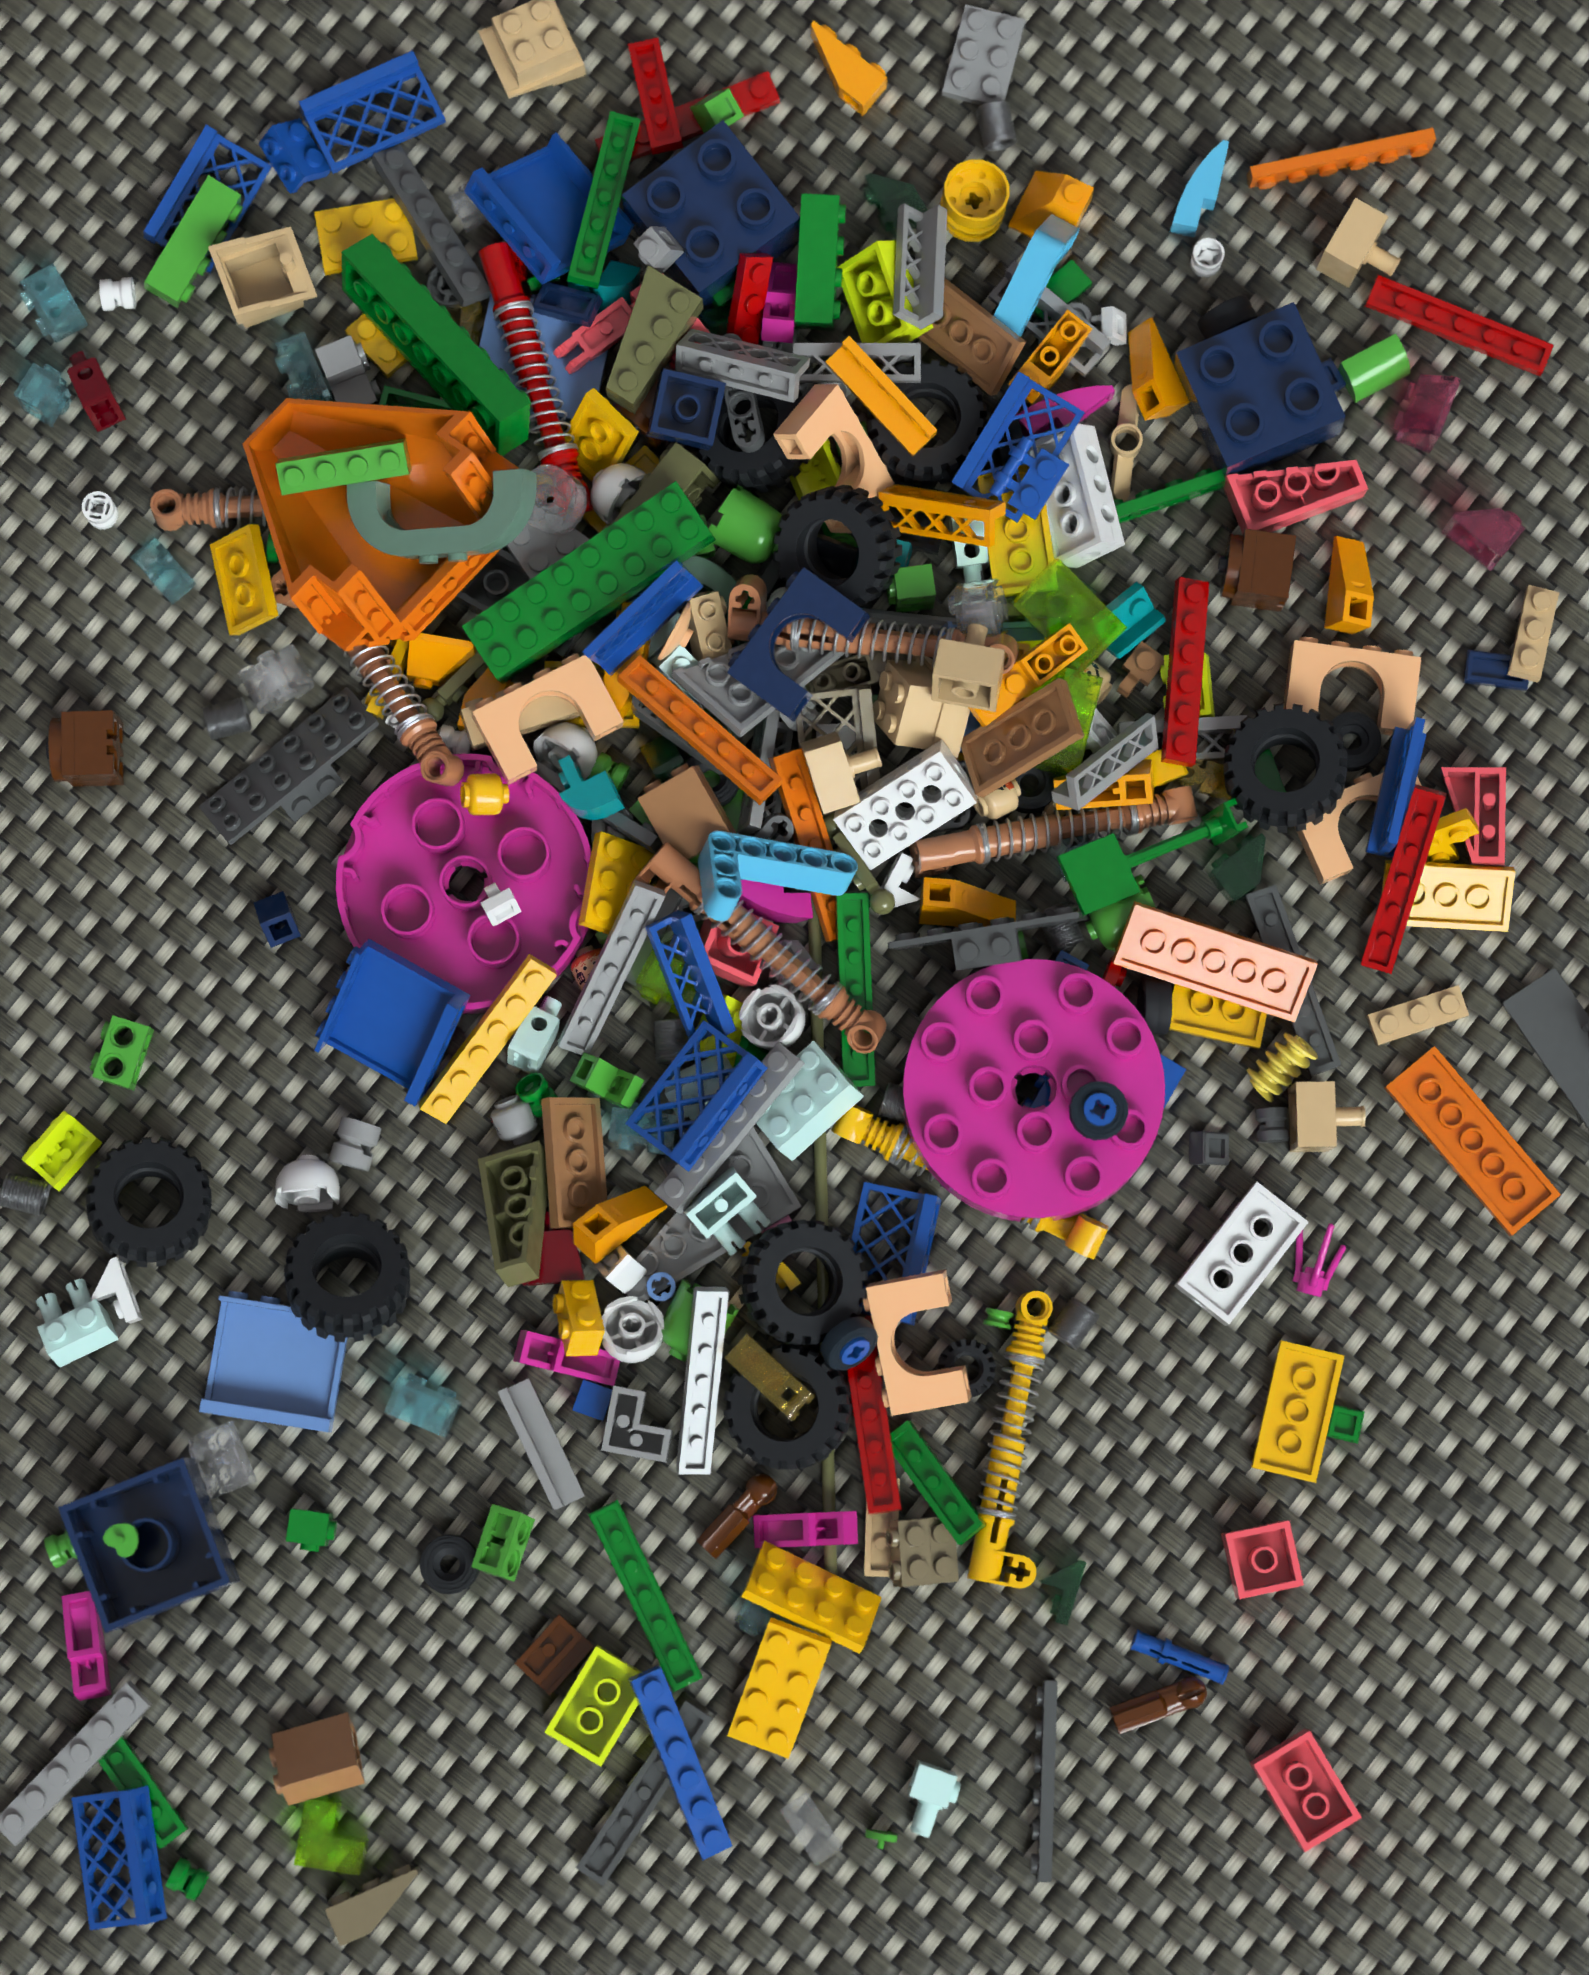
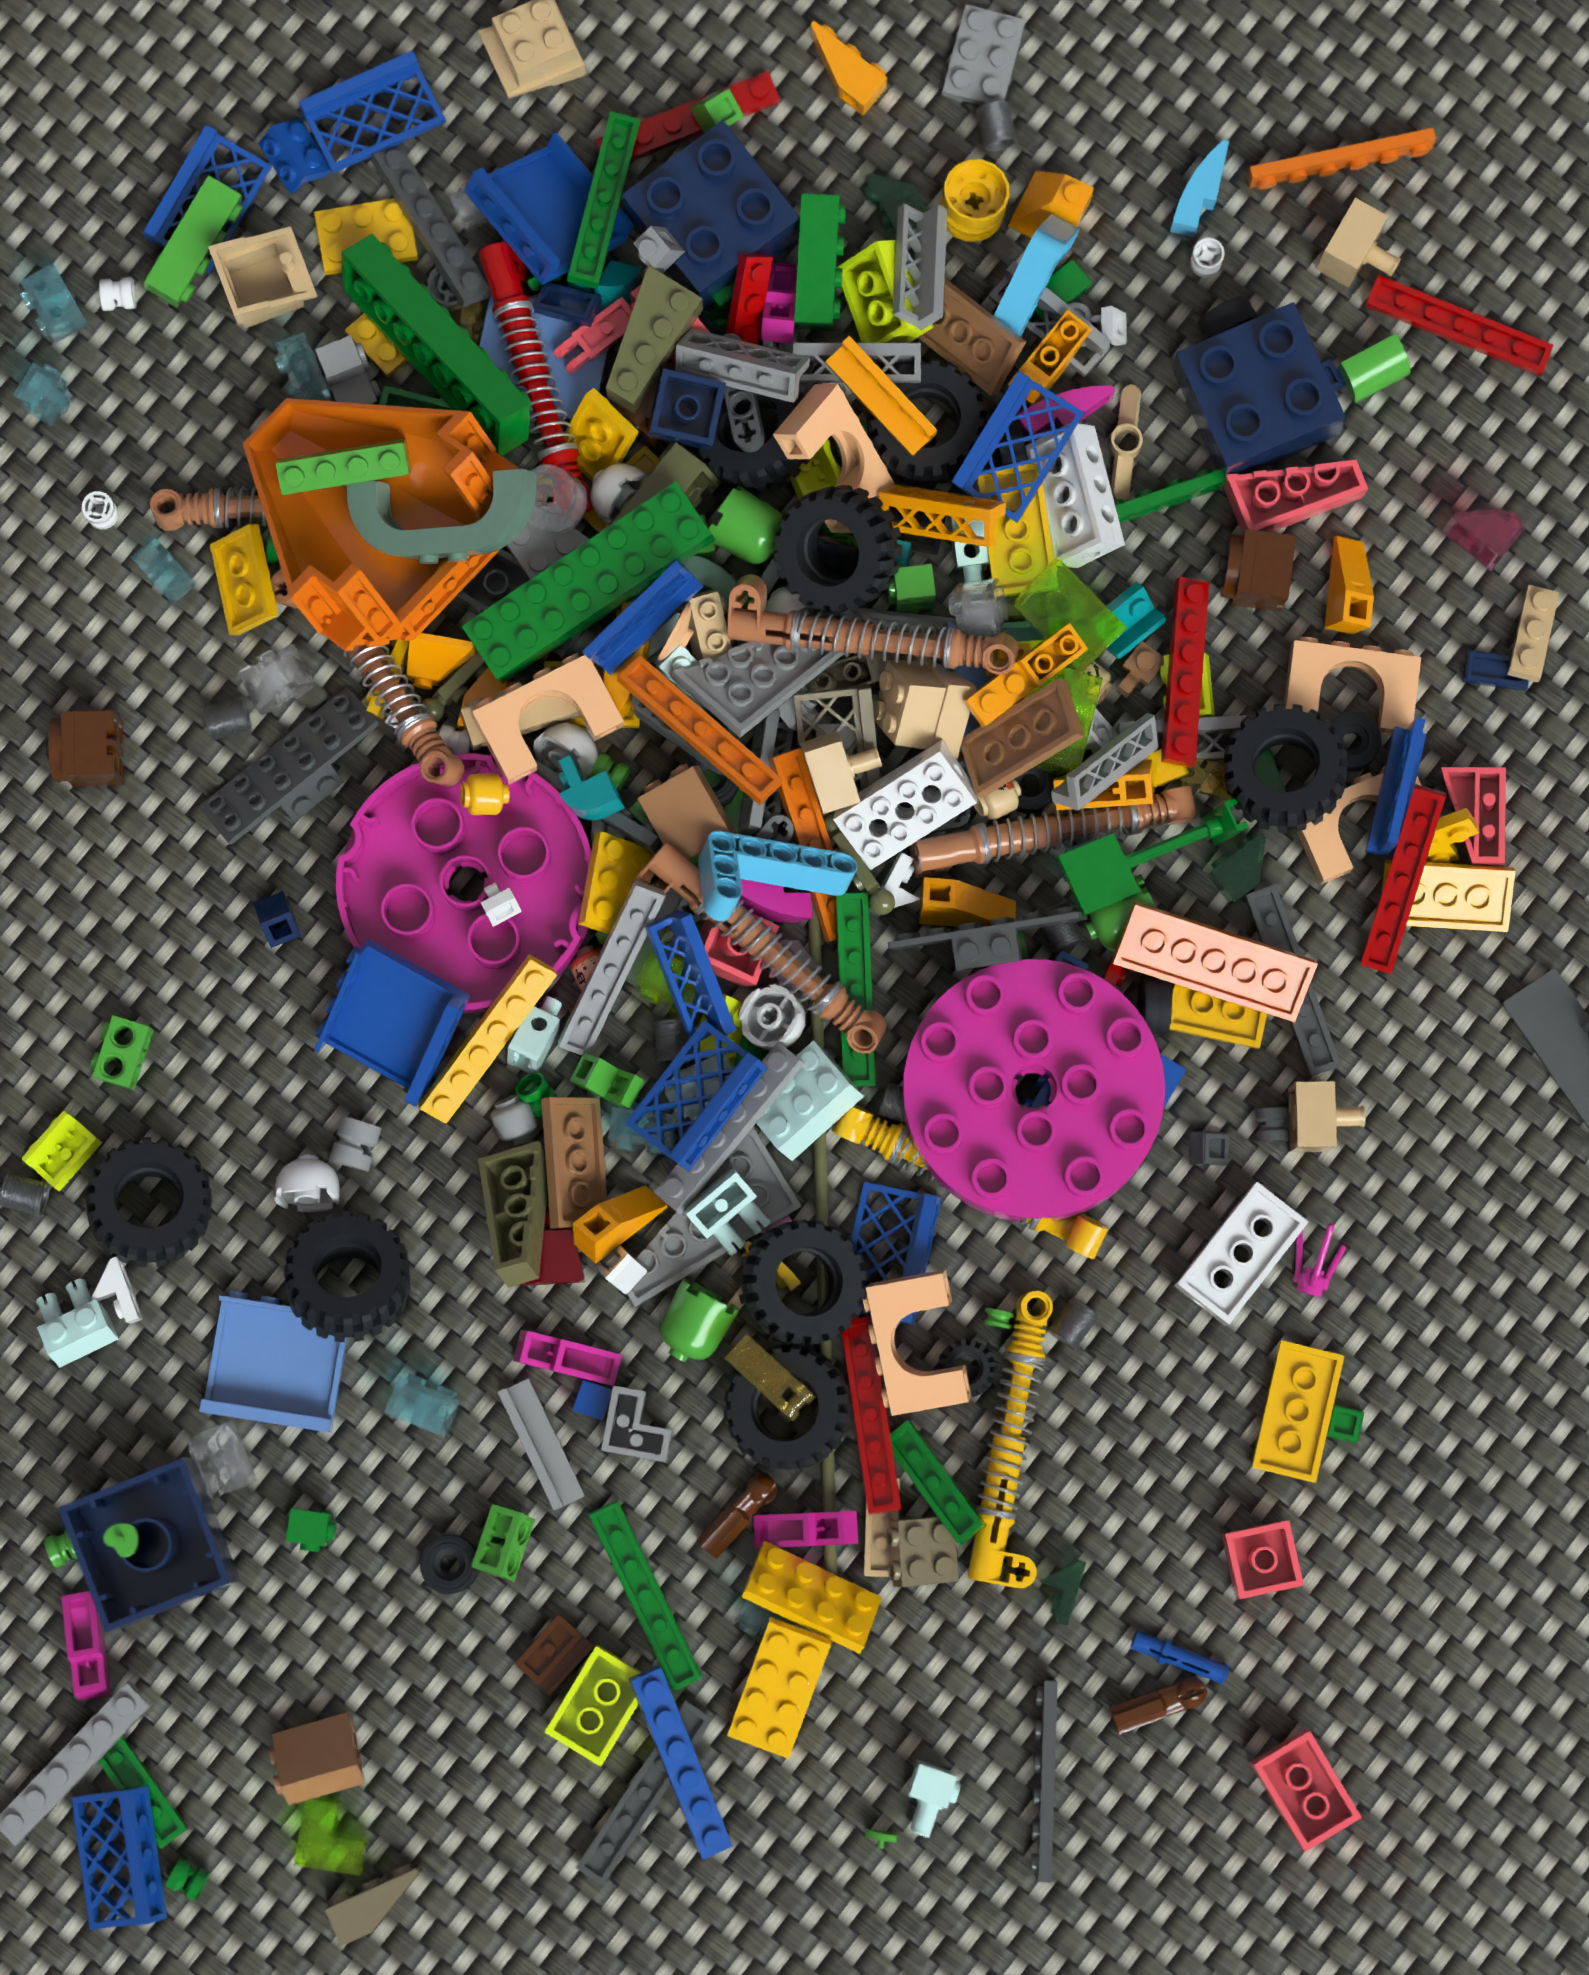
dark red torso [67,351,126,432] -> none
yellow brick [553,1280,605,1356] -> none
white cylinder [602,1296,665,1363] -> none
red plate [628,37,683,155] -> none
slope [639,735,684,784] -> none
medium blue bush [646,1272,676,1302] -> none
plate [676,1287,729,1474] -> none
dark blue arch [727,567,870,722] -> none
clear tile [780,1792,843,1866] -> none
black wheel [820,1317,878,1370] -> none
tan brick [931,624,1005,712] -> none
blue plate [989,436,1069,520] -> none
black wheel [1069,1081,1128,1140] -> none
light orange slope [1128,317,1190,421] -> none
light yellow piece [1247,1033,1318,1102] -> none
tan plate [1366,985,1469,1046] -> none
orange plate [1384,1046,1561,1236] -> none
clear pink slope [1393,374,1461,453] -> none

